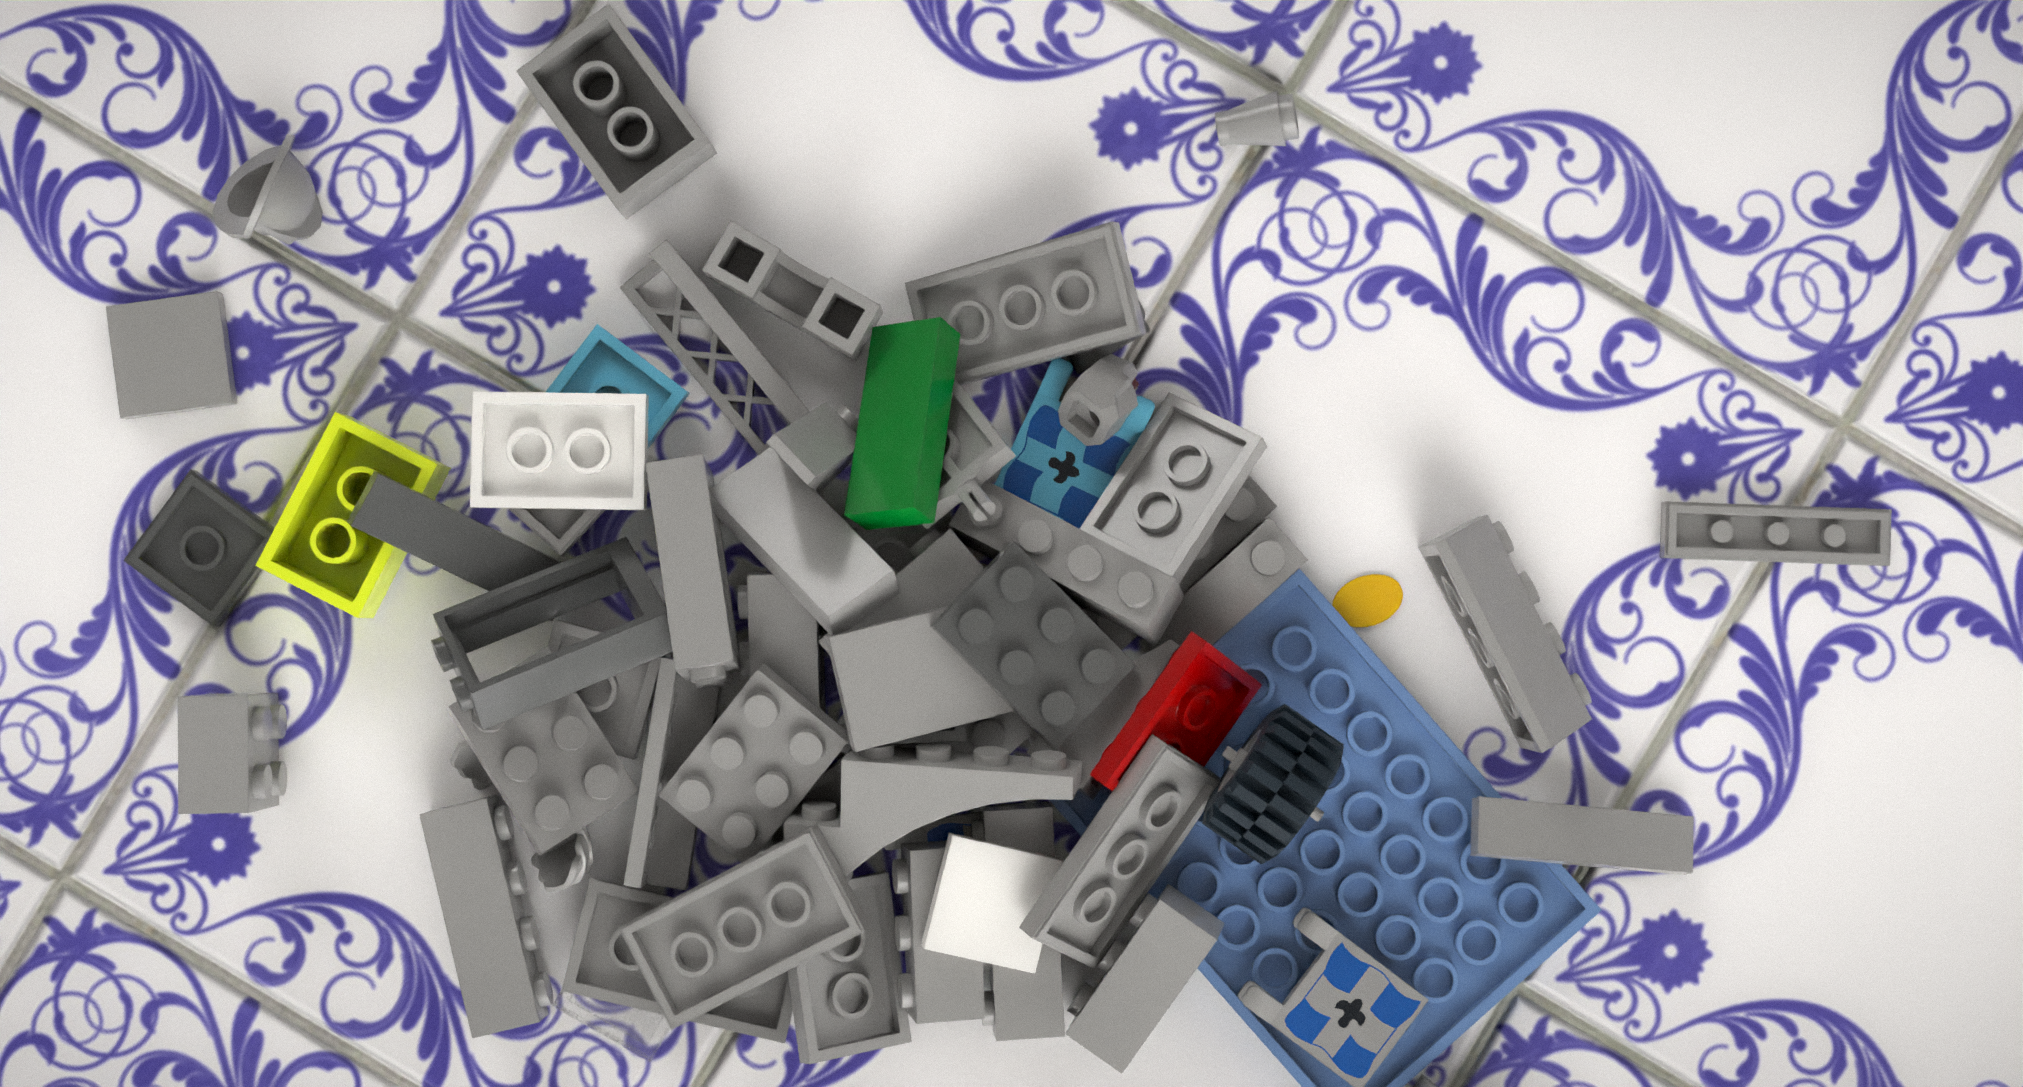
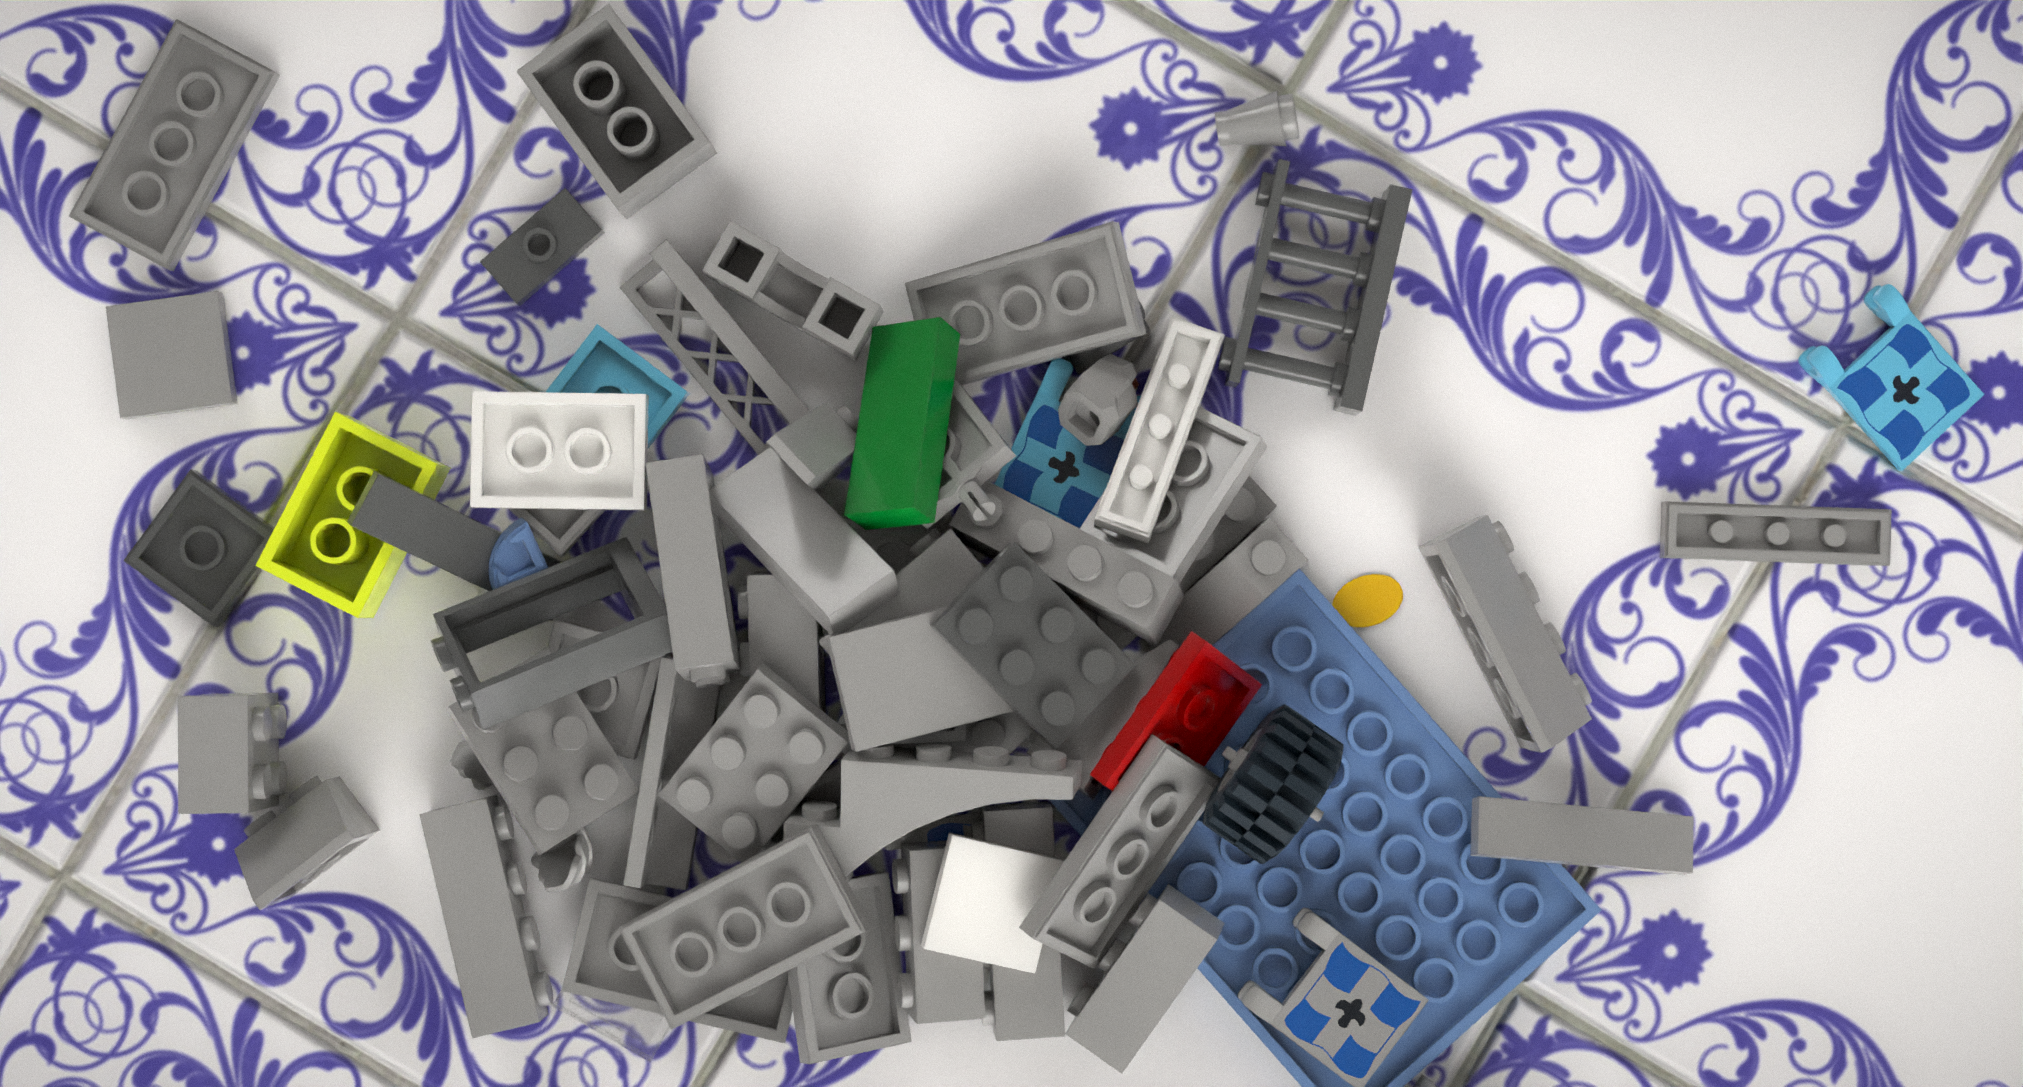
light grey helmet [213,134,323,245] -> none
none -> light grey tile [69,19,280,271]
none -> light grey slope [234,776,380,910]
none -> dark grey plate [480,188,605,306]
none -> medium blue tile [489,517,548,590]
none -> white tile [1094,316,1225,543]
none -> dark grey fence [1218,159,1413,415]
none -> medium azure flag [1798,284,1984,471]

